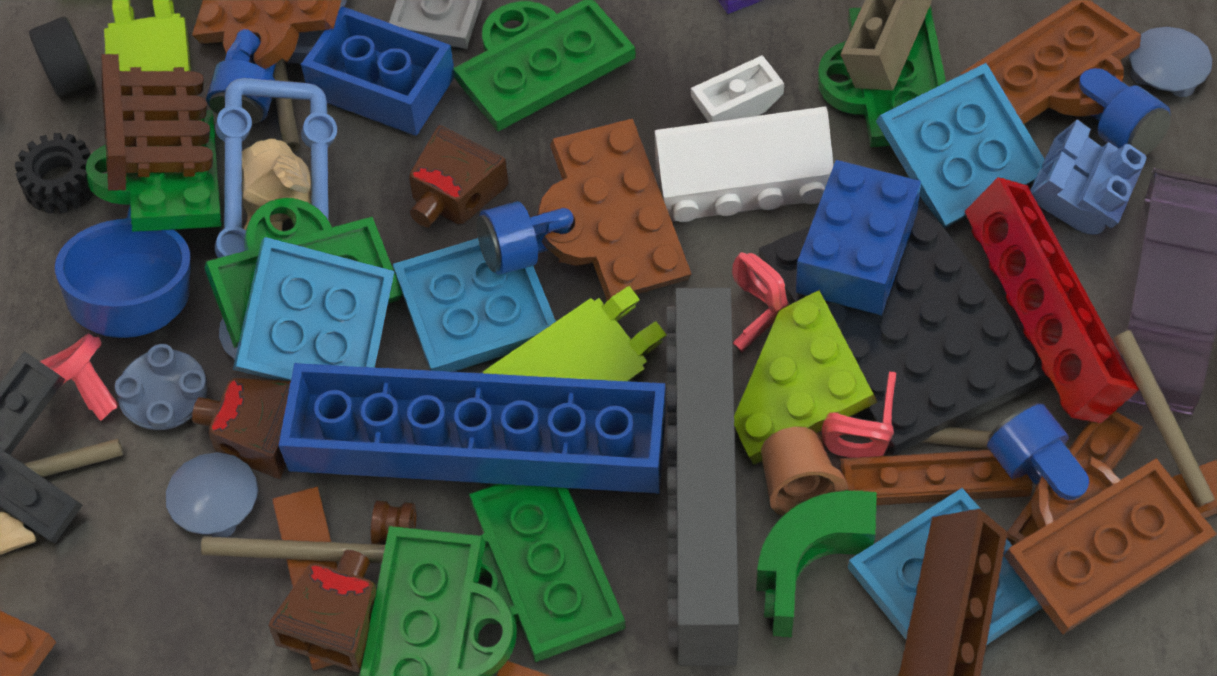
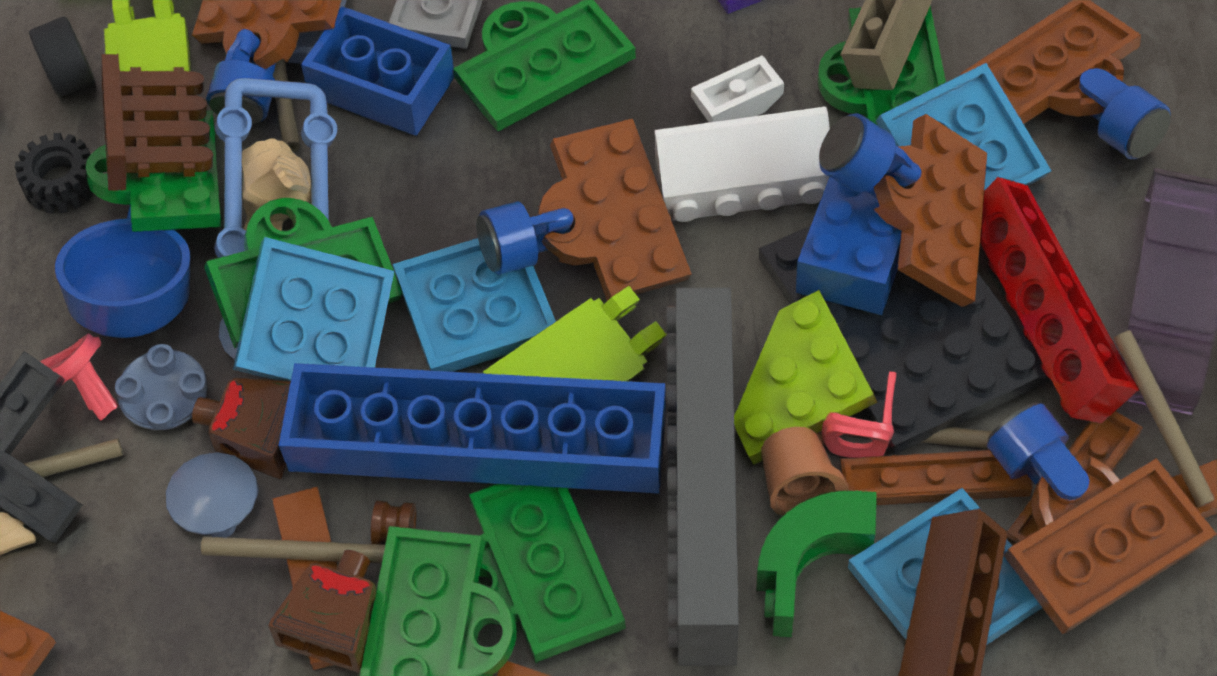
reddish brown torso [409,125,509,228] -> none
coral piece [732,252,789,353] -> none
medium blue hips [1030,120,1147,234] -> none
sand blue dish [1129,27,1212,97] -> none
none -> dark orange plate [819,113,987,307]

